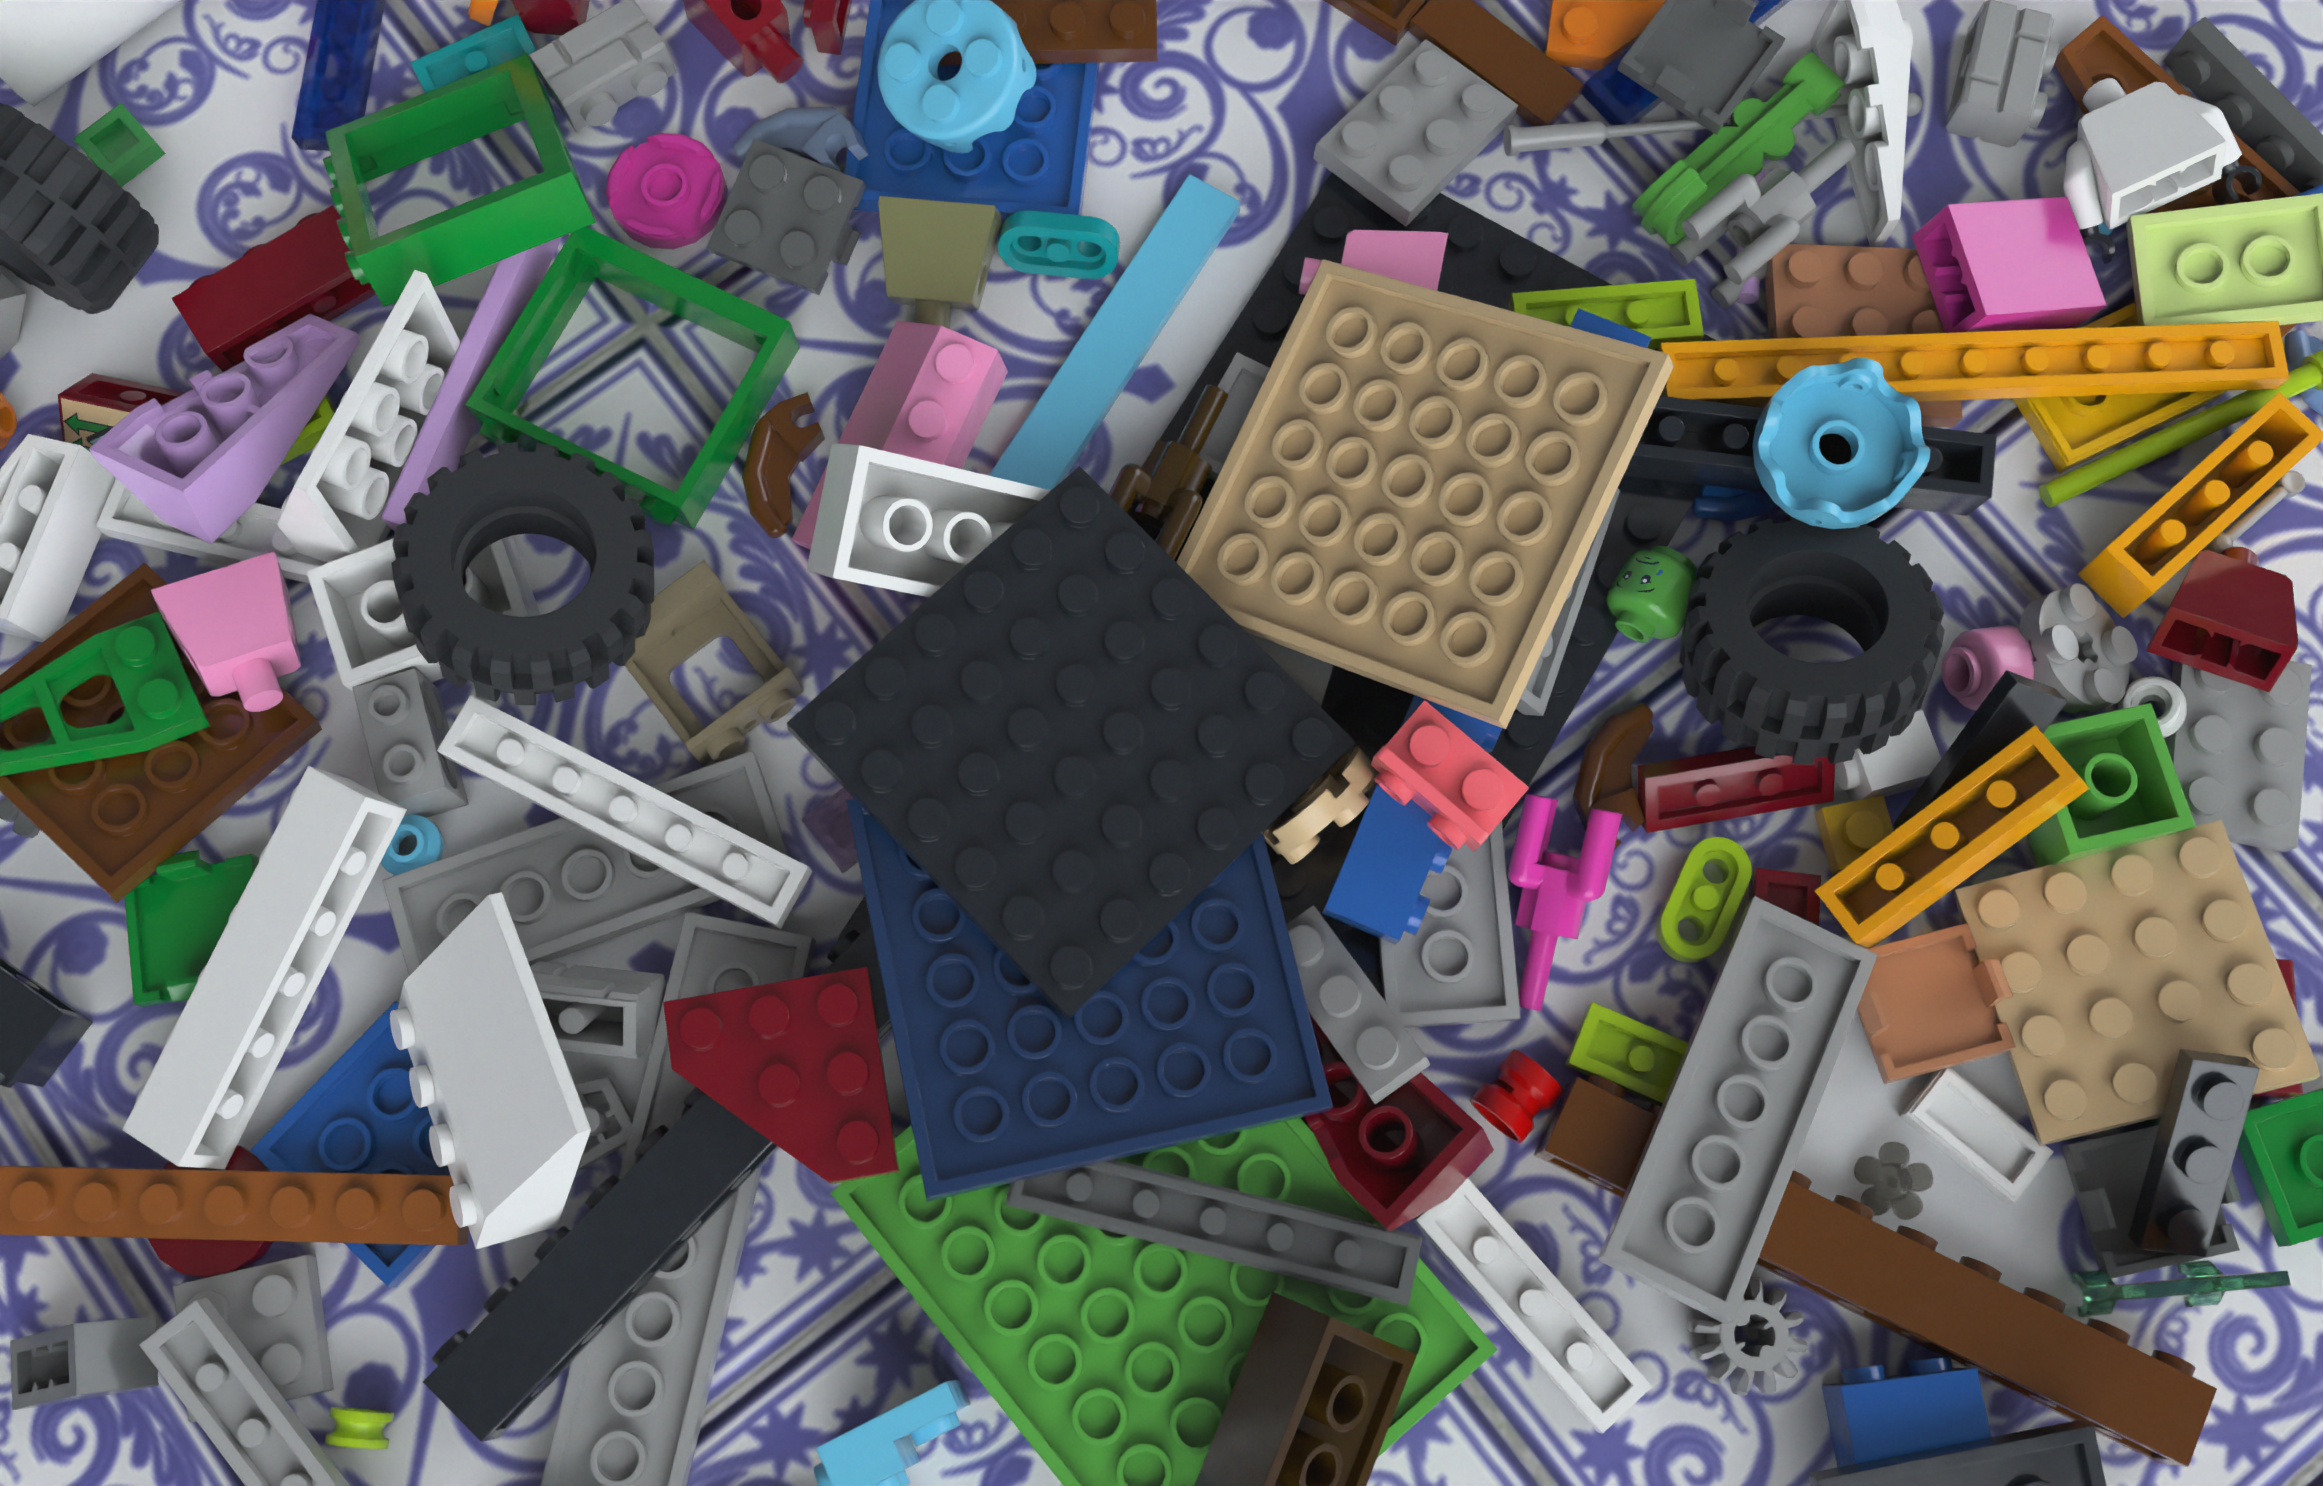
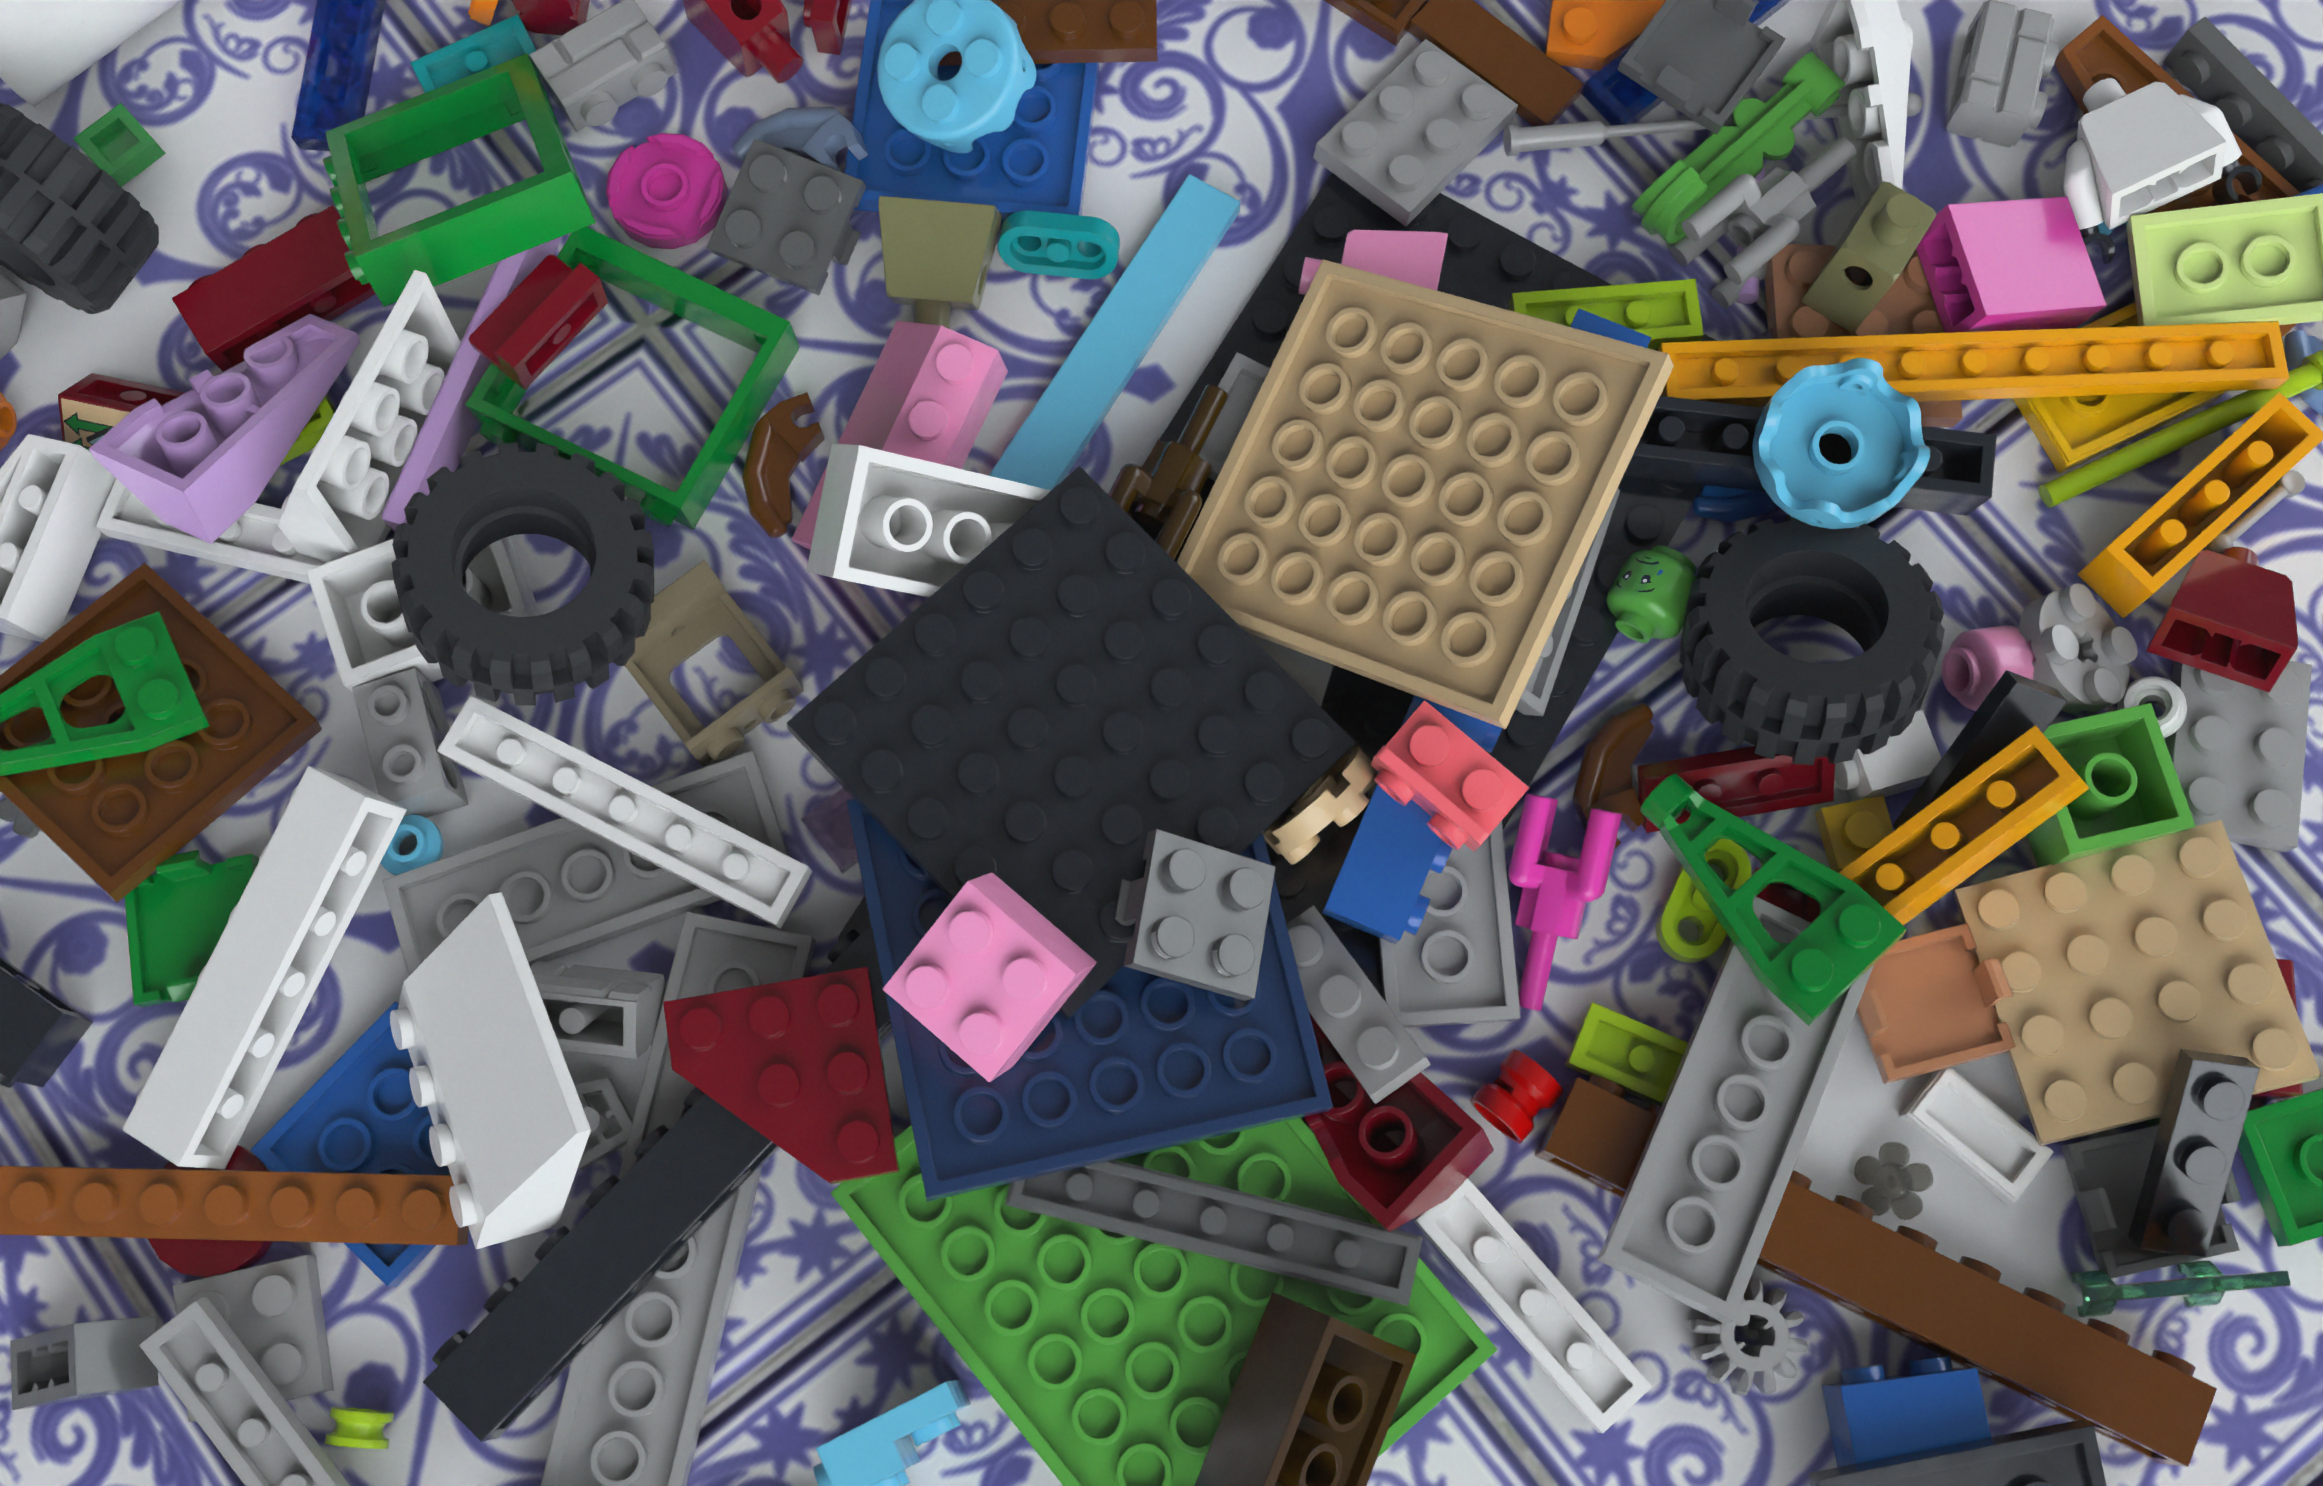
bright pink torso [151,551,301,712] -> none
none -> dark red panel [469,255,608,390]
none -> bright pink brick [883,873,1097,1082]
none -> piece [1115,829,1275,1001]
none -> green plate [1640,773,1907,1026]
none -> olive torso [1800,181,1936,333]

